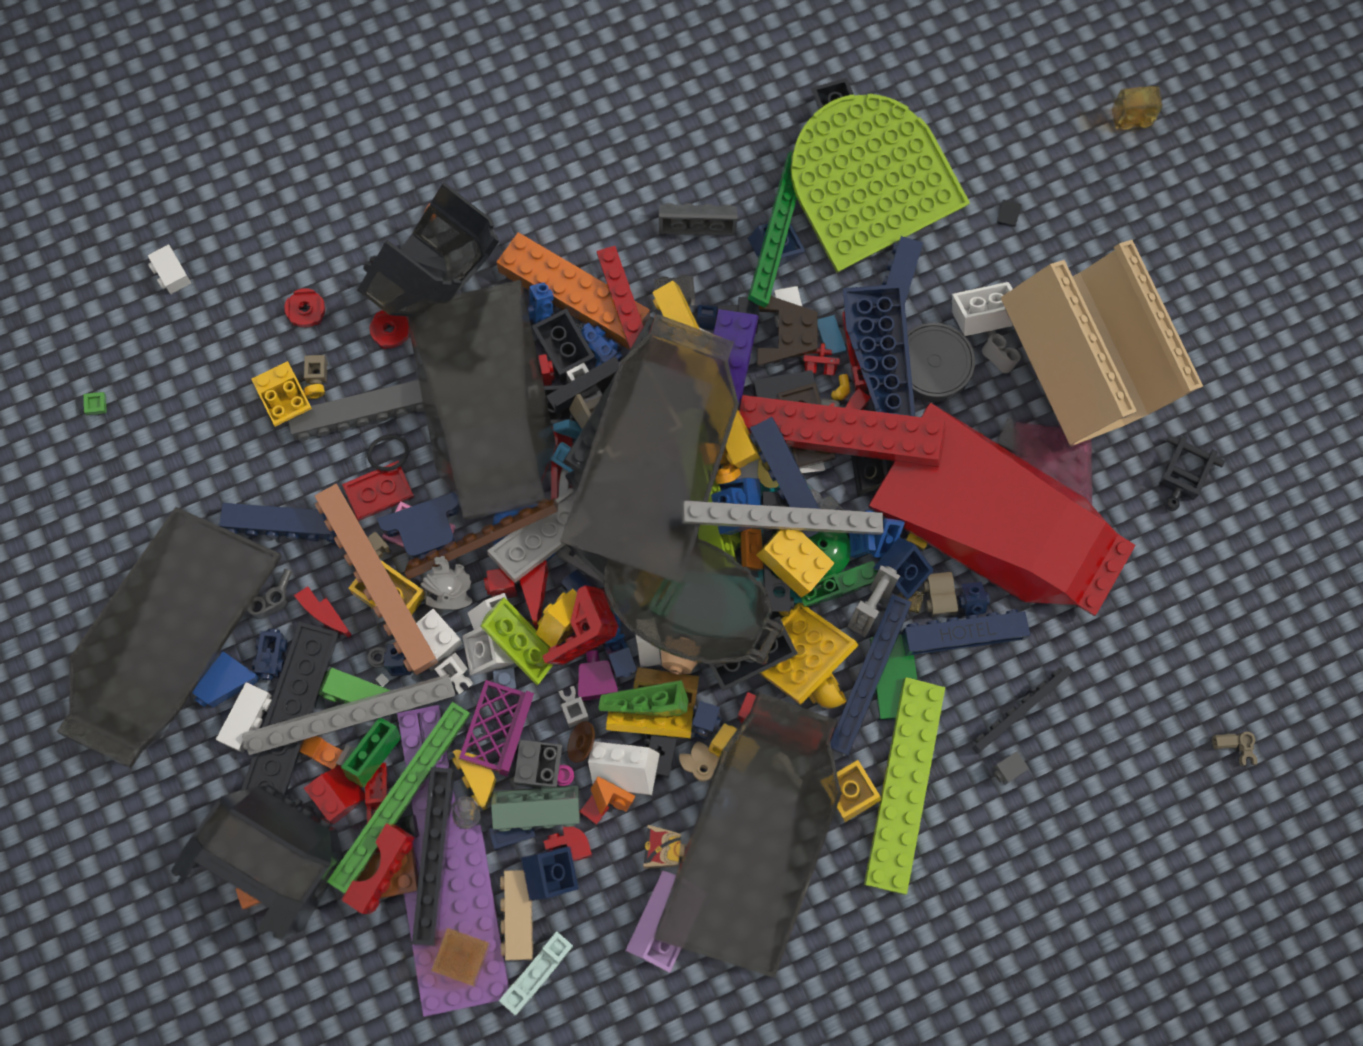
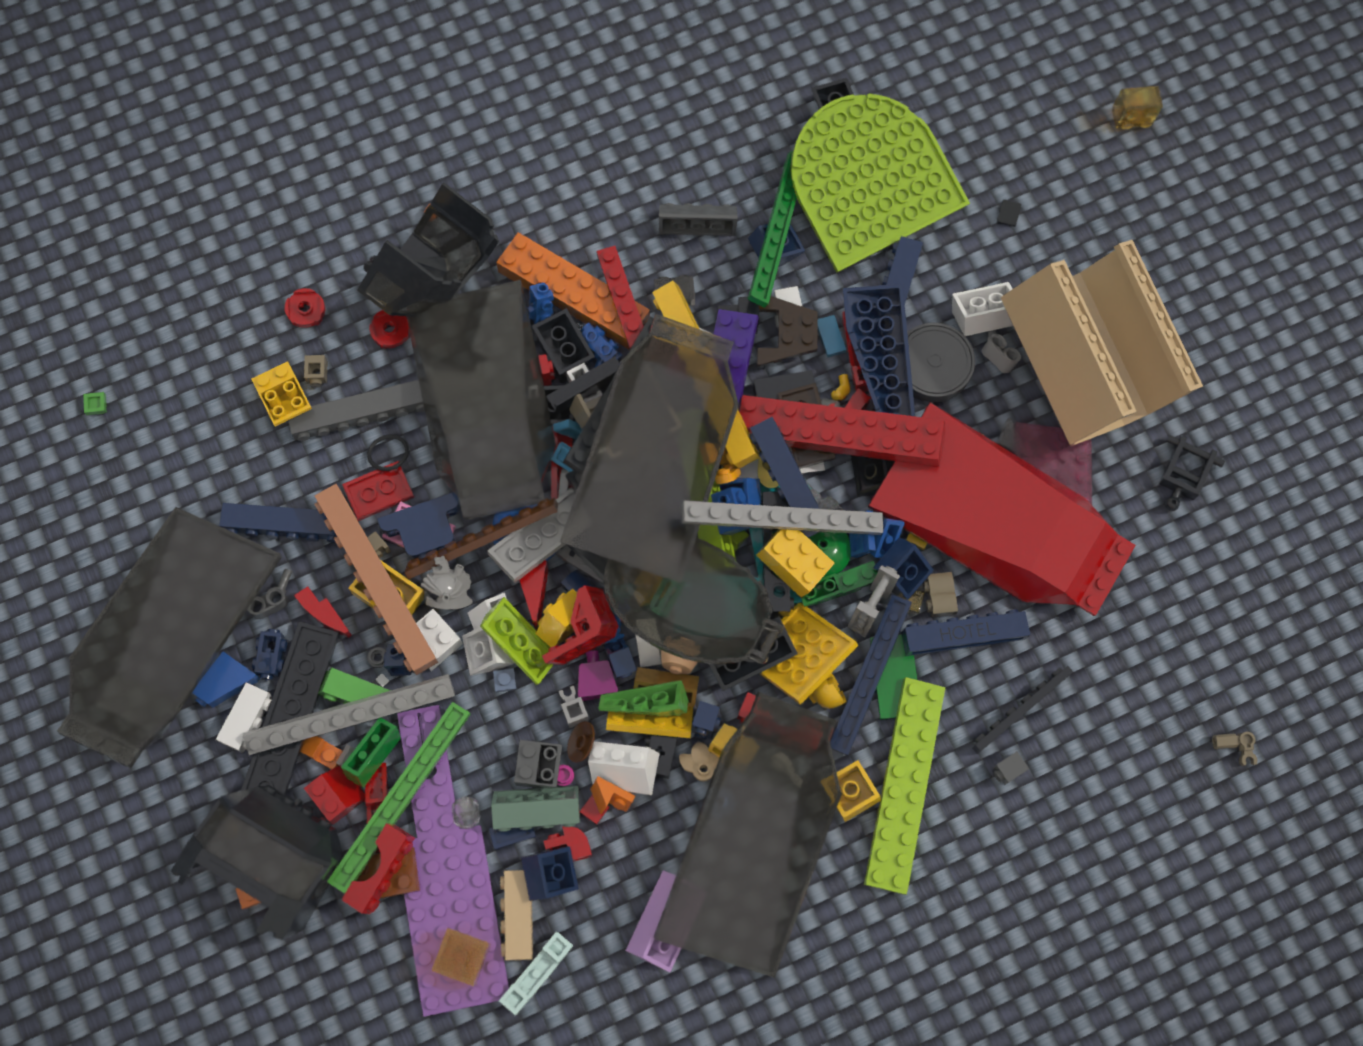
white brick [148,244,191,294] -> none
yellow tile [304,384,325,399] -> none
black plate [395,815,419,837] -> none
black brick [412,767,455,947] -> none
white brick [435,653,473,694] -> none
yellow slope [452,749,497,810] -> none
magenta fence [459,680,534,777] -> none
red brick [484,568,518,598] -> none
torso [643,825,693,869] -> none
dark blue slope [696,305,718,330] -> none
orange plate [740,528,763,571] -> none
red hips [803,343,840,376] -> none
dark blue brick [959,582,990,616] -> none

